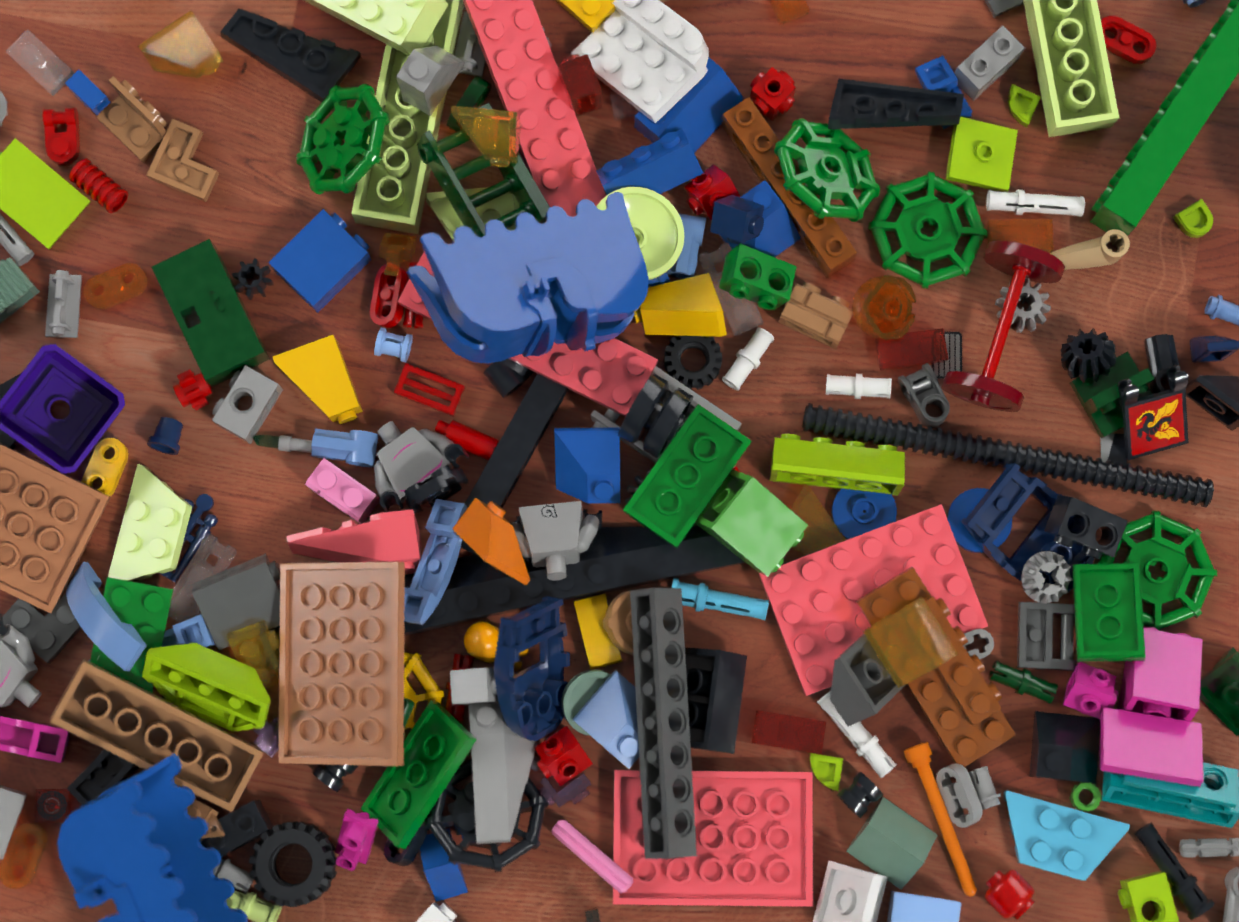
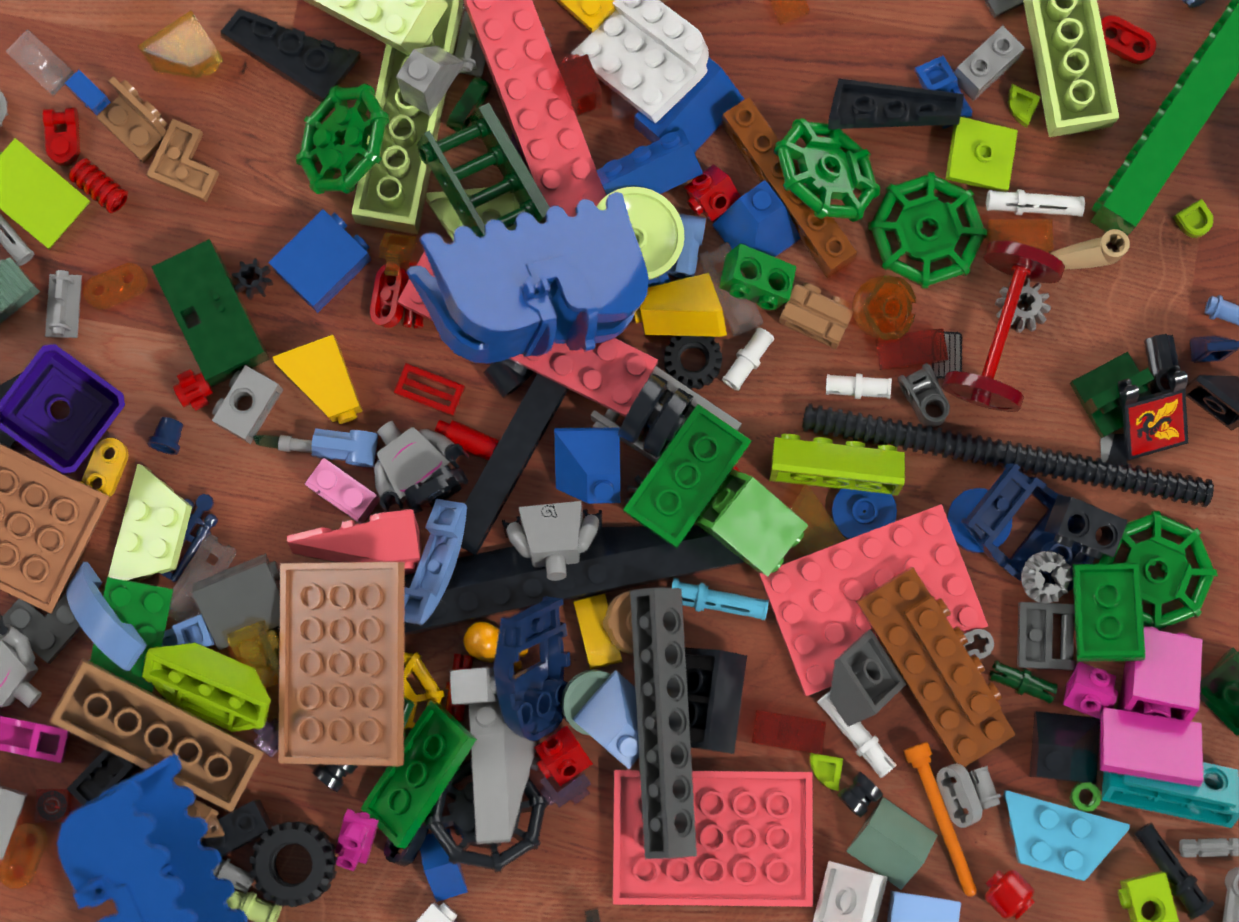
light blue bush [374,327,413,363] -> none
clear yellow slope [451,105,521,167] -> none
orange slope [452,498,530,586] -> none
bright pink axle [551,820,633,893] -> none
dark blue brick [710,195,764,244] -> none
red brick [750,67,796,121] -> none
clear yellow slope [863,597,958,688] -> none
black gear [1061,327,1116,383] -> none

